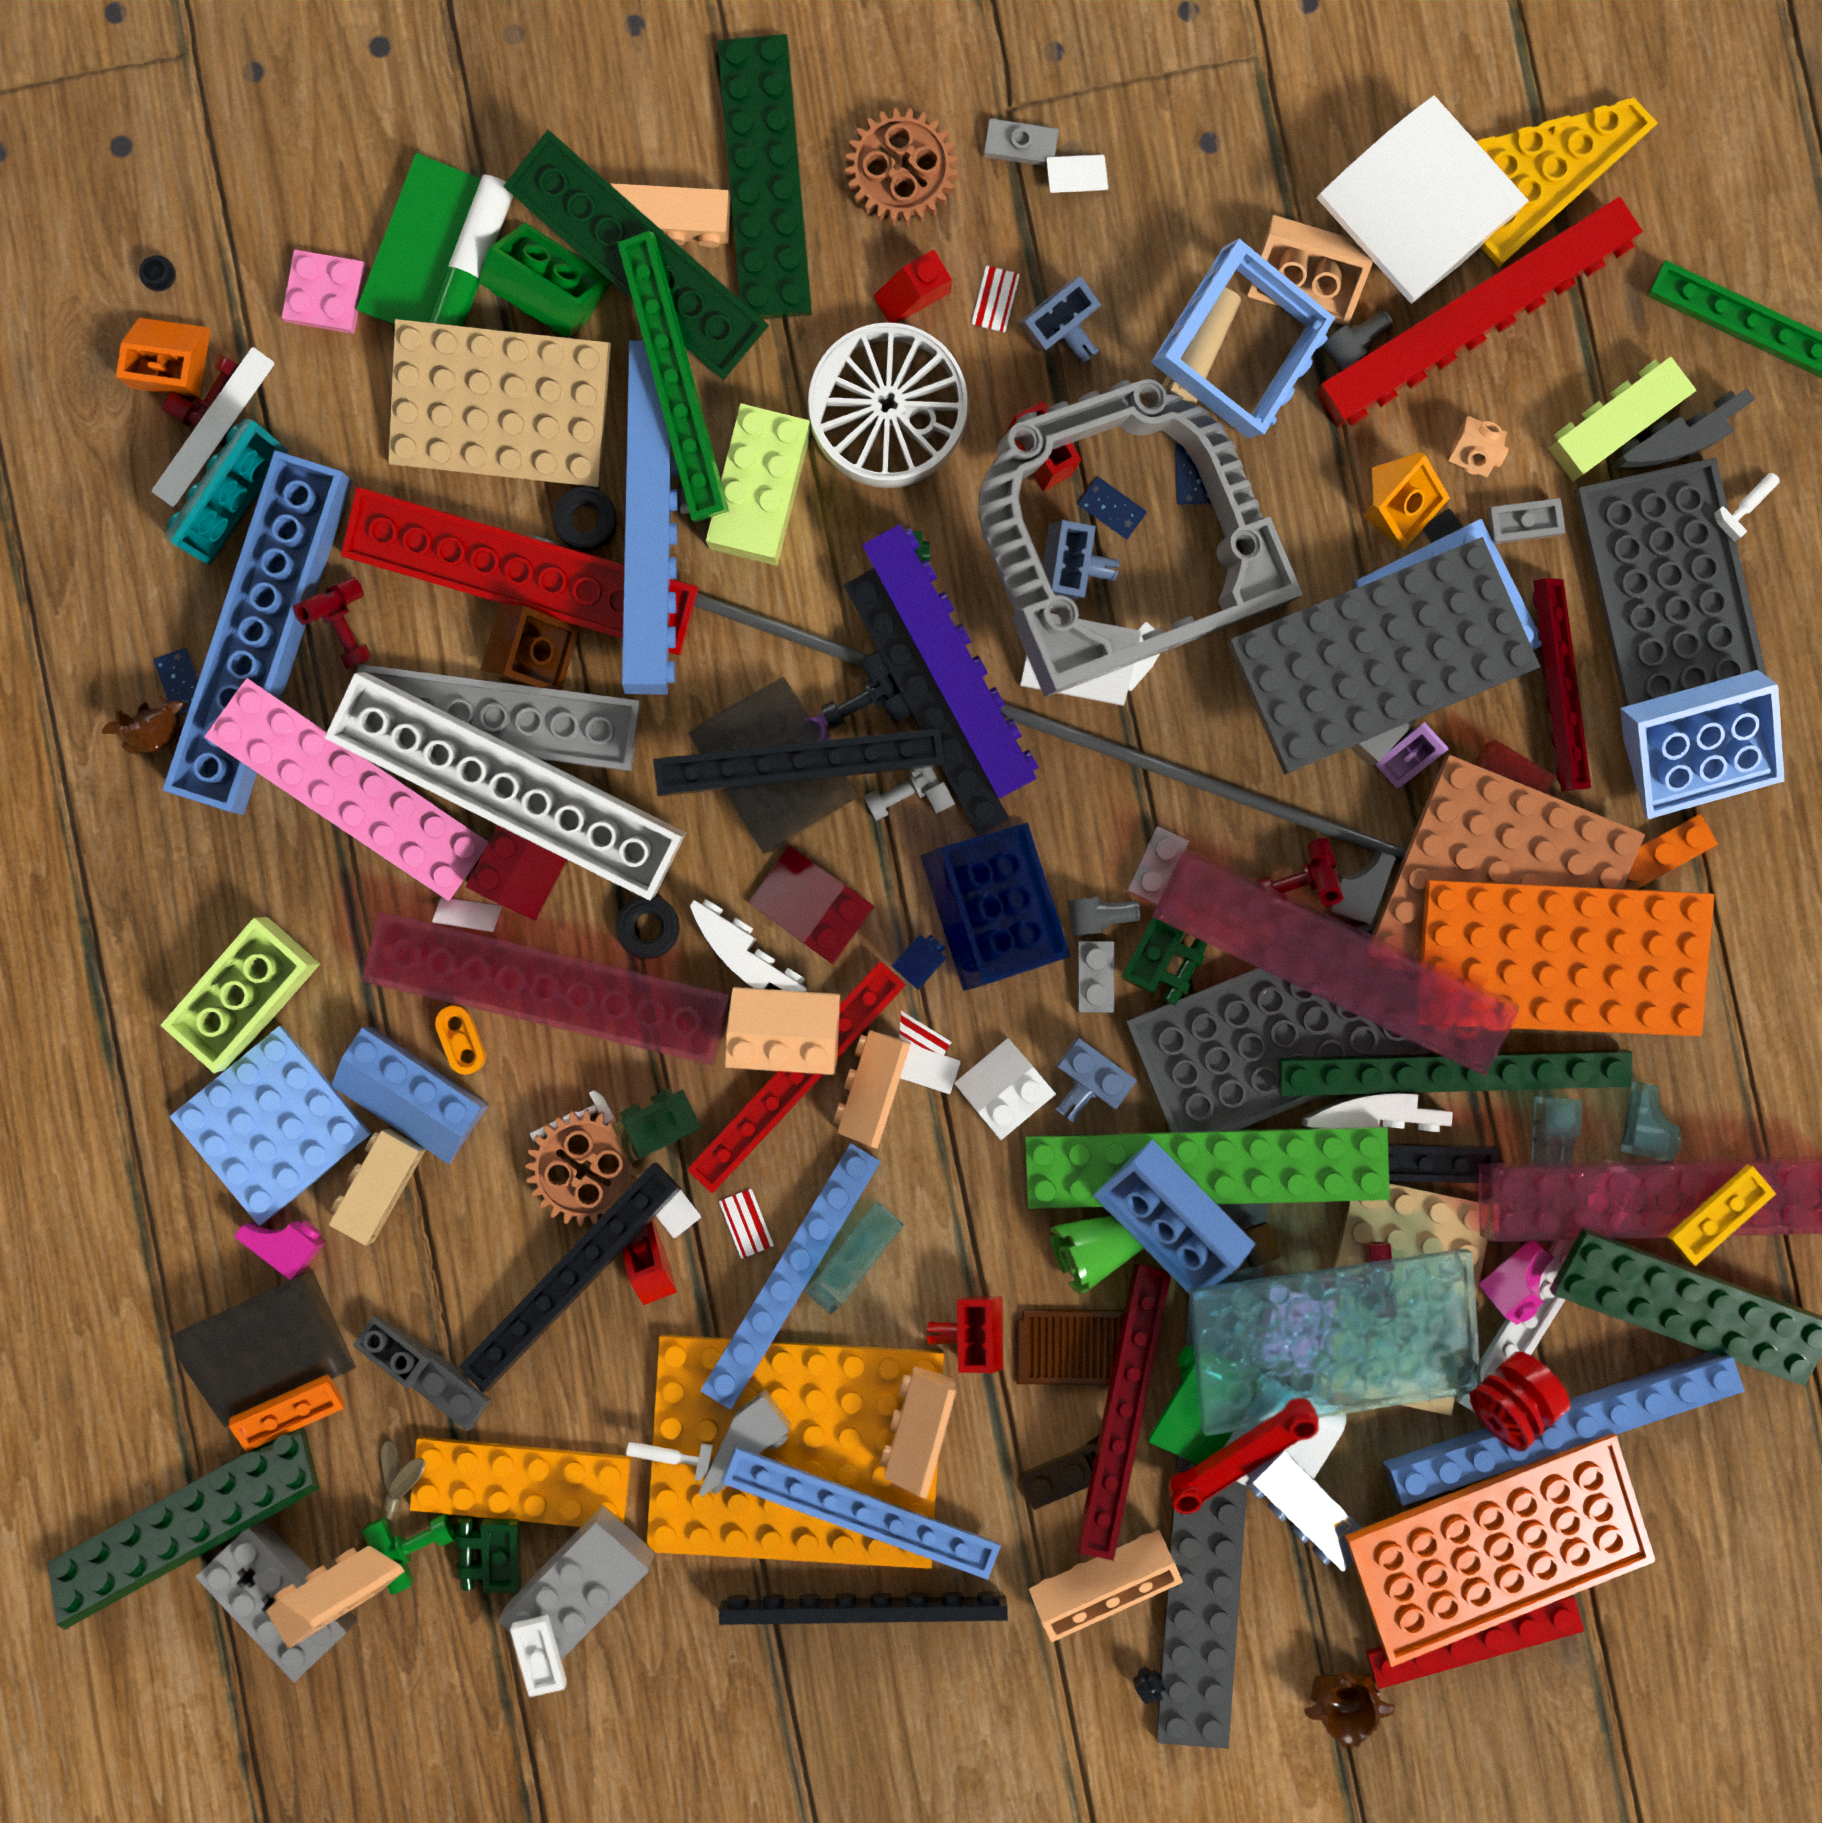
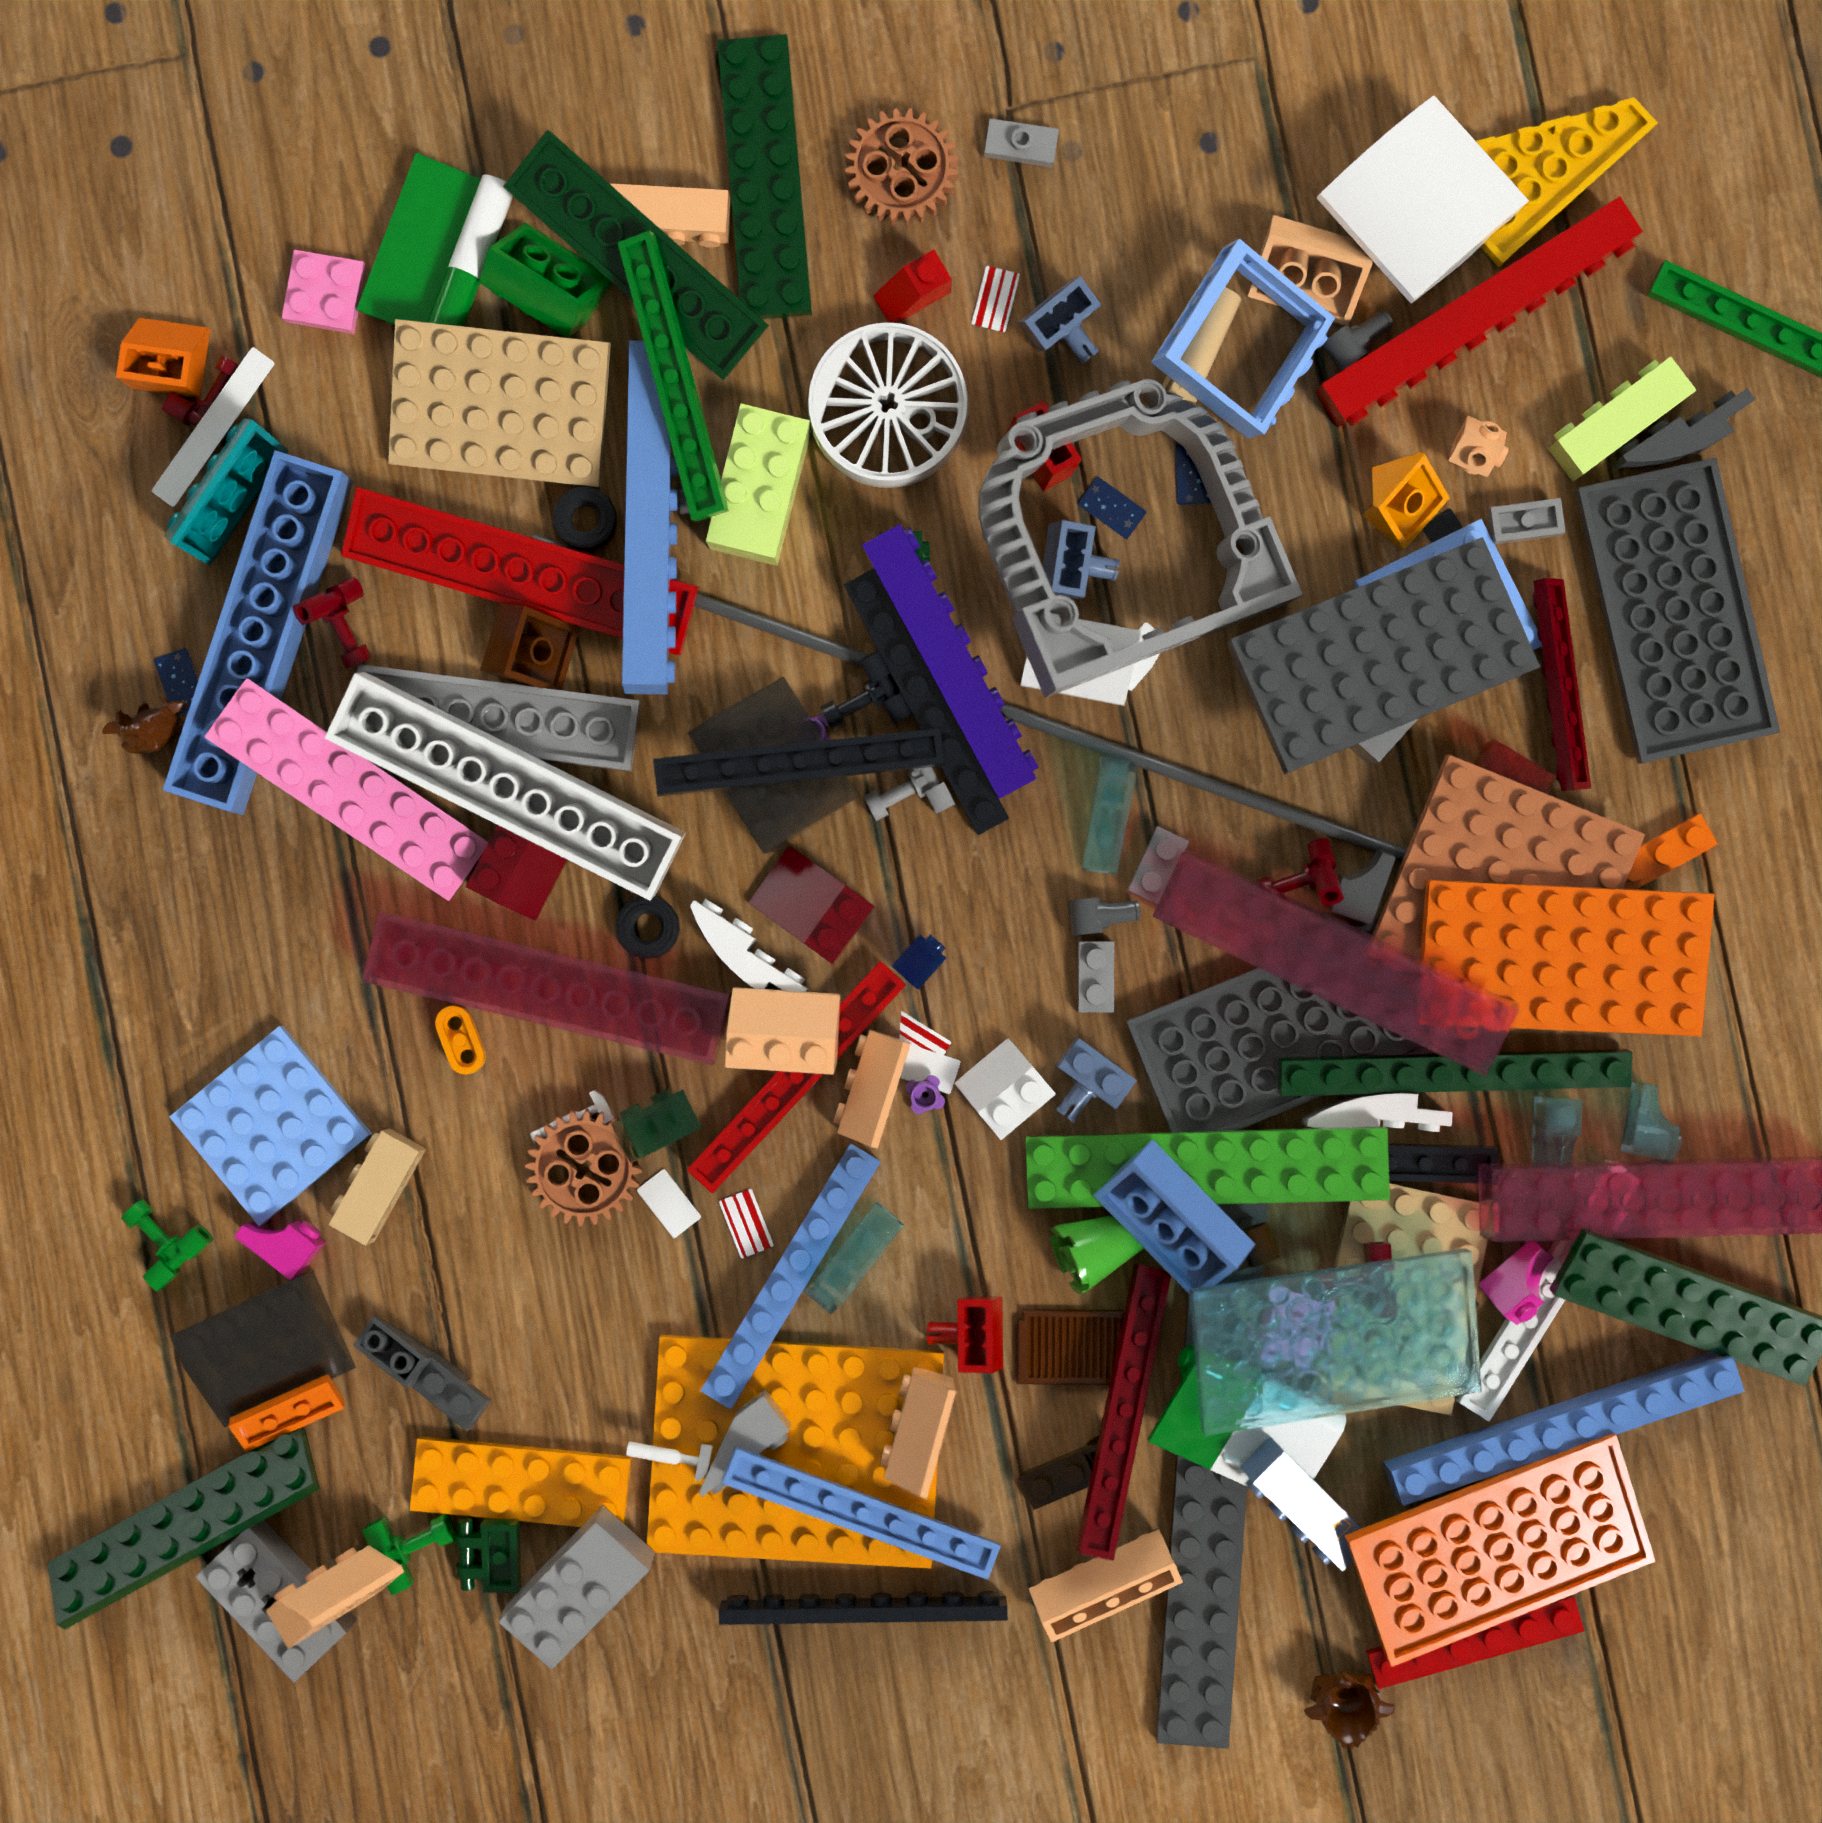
black plate [139,255,176,292] -> none
yellowish green brick [160,917,320,1073] -> none
medium blue slope [331,1027,489,1164] -> none
dark tan piece [381,1440,425,1519] -> none
white sticker [432,897,502,932] -> none
black plate [459,1163,682,1393] -> none
white plate [510,1615,567,1697] -> none
red slope [622,1219,677,1305] -> none
clear blue slope [920,822,1071,991] -> none
white sticker [1046,155,1108,193] -> none
dark green plate [1121,915,1208,1006] -> none
black plate [1133,1667,1165,1704] -> none
red piece [1168,1398,1319,1514] -> none
lavender slope [1375,722,1449,789] -> none
red wheel [1469,1351,1570,1452] -> none
light blue slope [1620,670,1784,819] -> none
yellow plate [1666,1165,1776,1266] -> none
white piece [1714,473,1780,542] -> none
none -> green bar [121,1199,214,1291]
none -> medium lavender plate [906,1075,945,1114]
none -> clear light blue slope [1082,757,1136,875]

